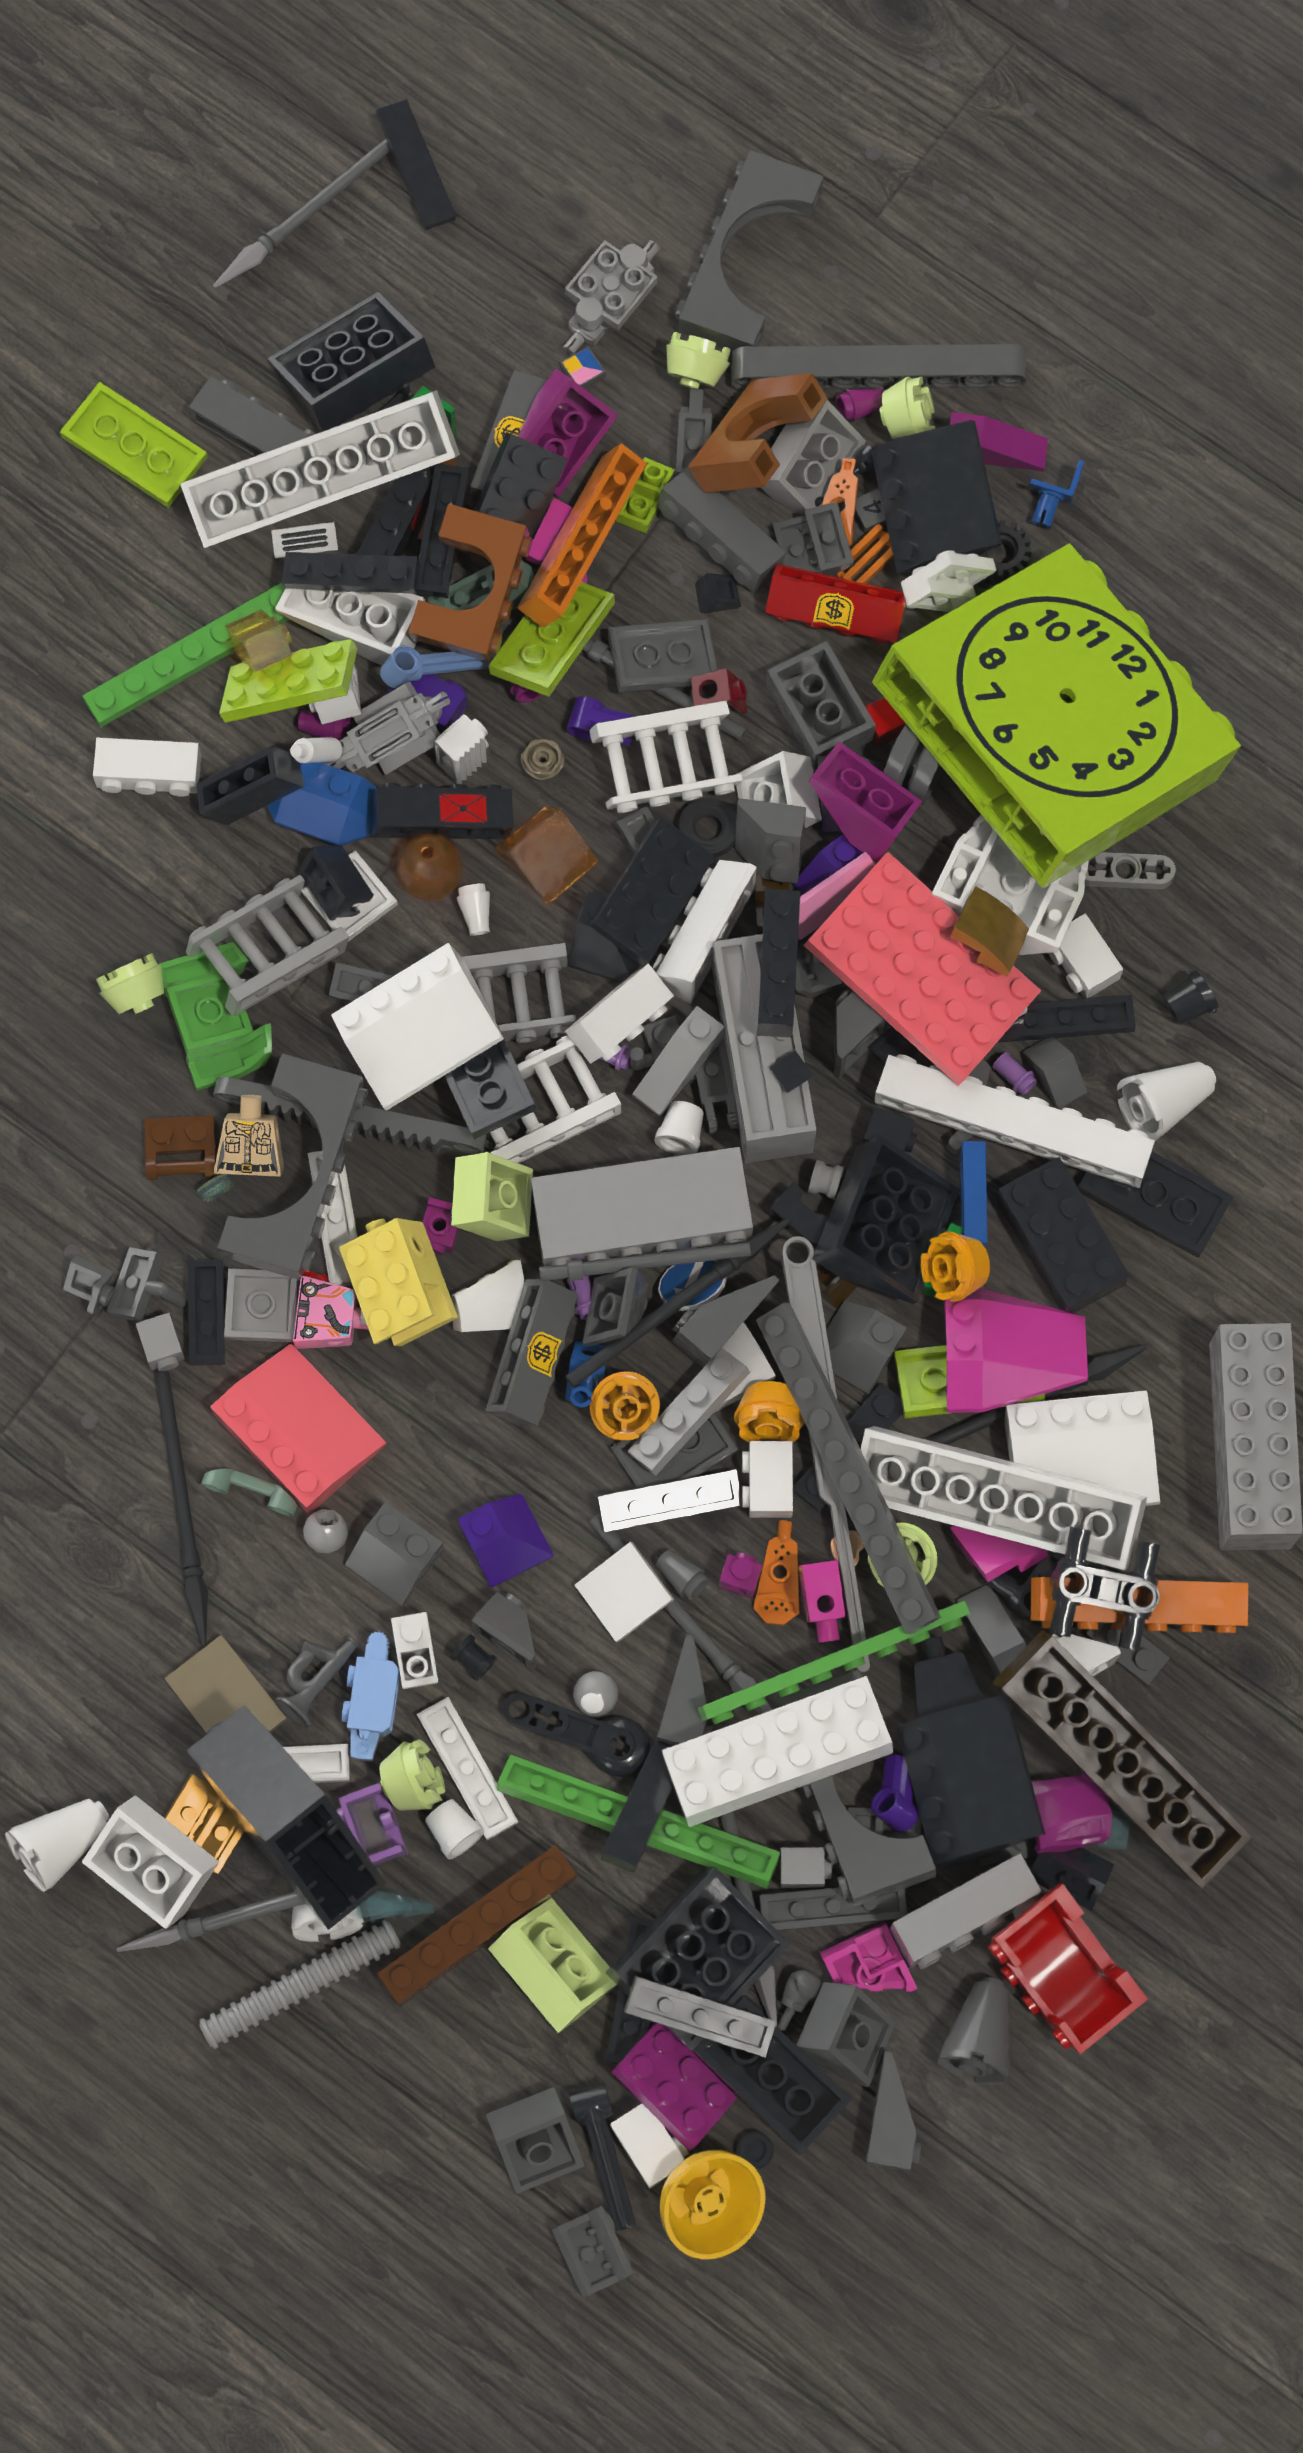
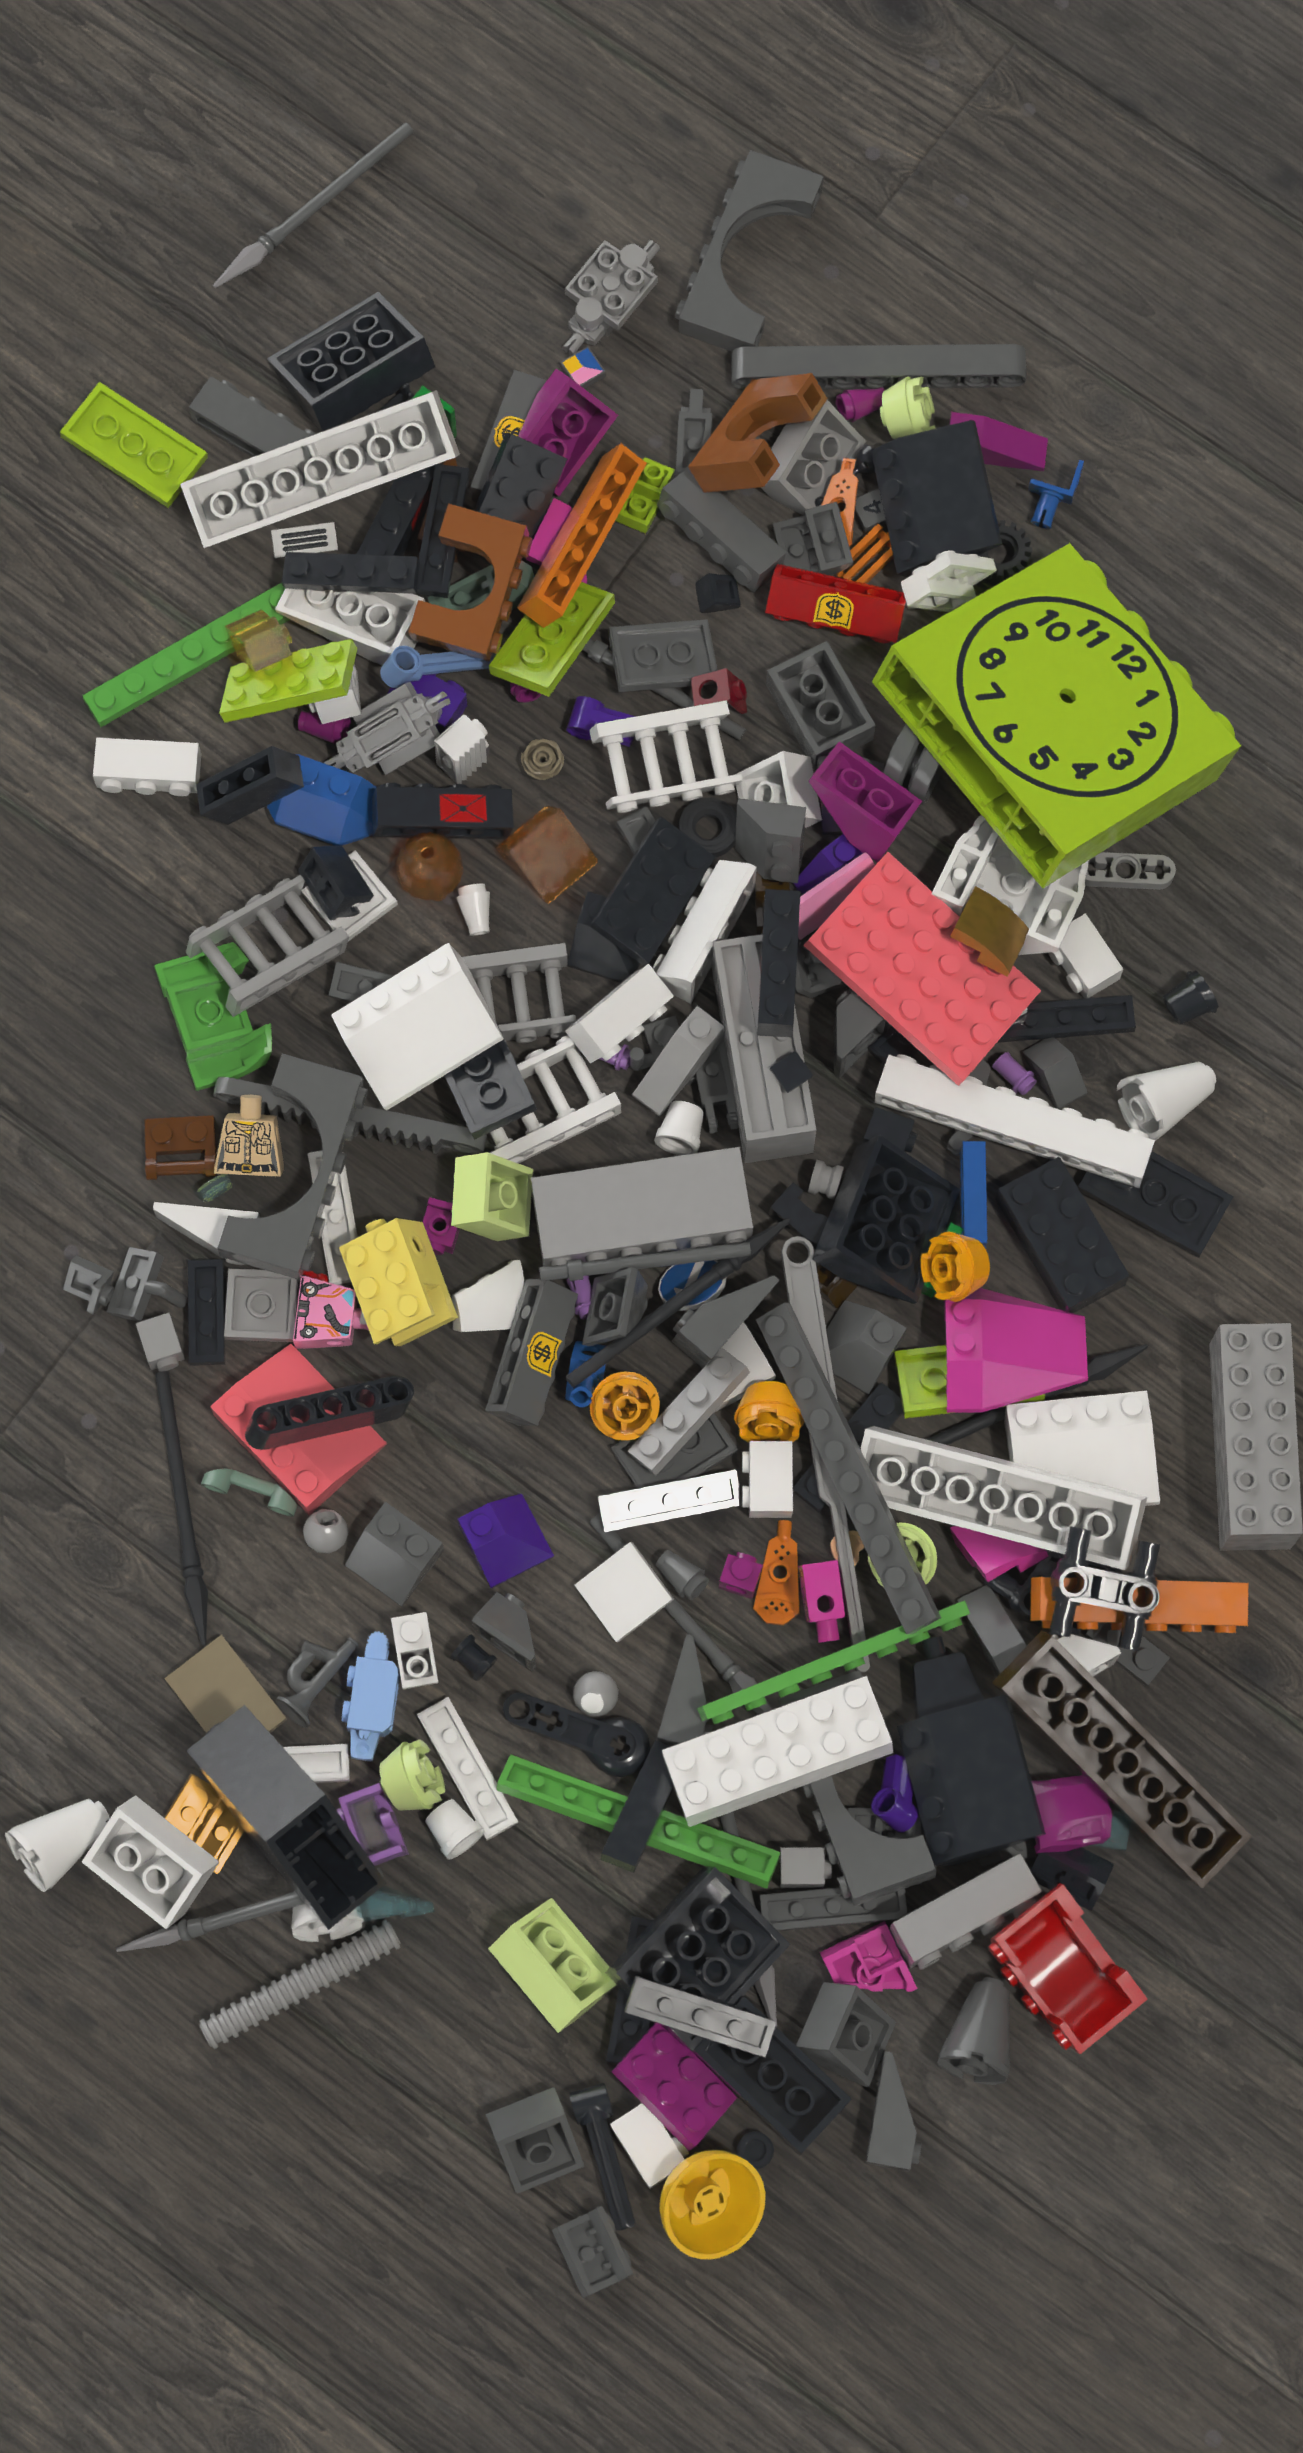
yellowish green cone [96,953,165,1014] -> none
white cylinder [290,737,342,763] -> none
black tile [376,99,456,231] -> none
reddish brown brick [377,1845,577,2007] -> none
yellowish green cone [666,332,731,389] -> none
dark grey piece [777,1970,822,2031] -> none
red brick [865,697,906,748] -> none
none -> white slope [153,1202,260,1265]
none -> black beam [245,1376,414,1450]

